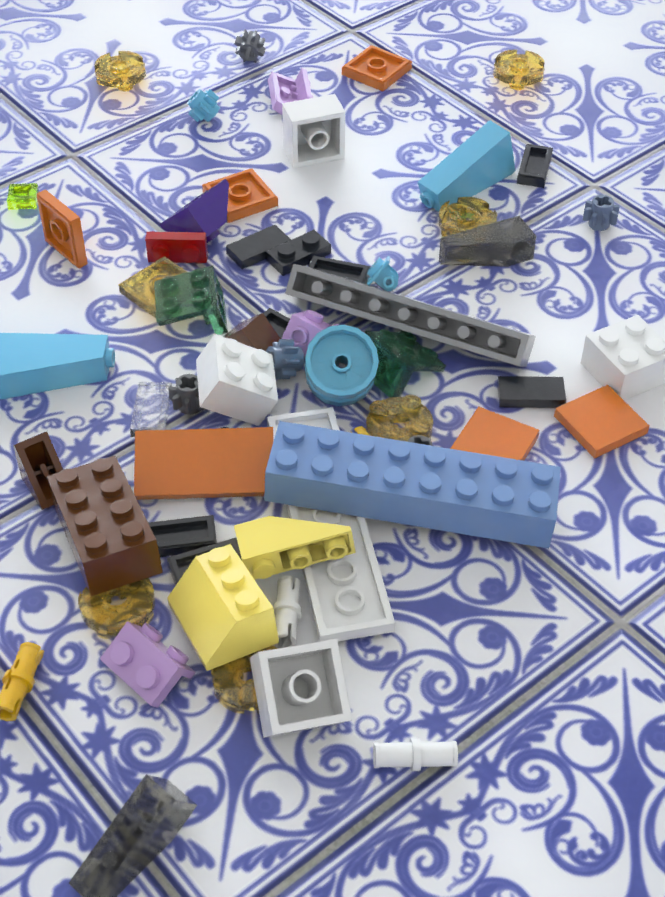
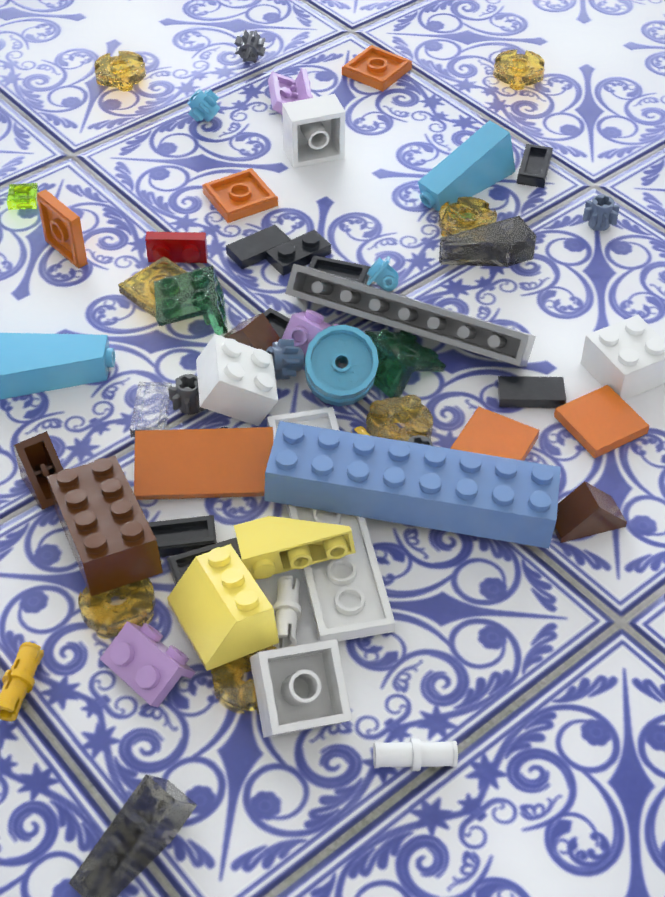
dark purple slope [160,179,229,243] -> none
none -> reddish brown slope [554,481,627,543]

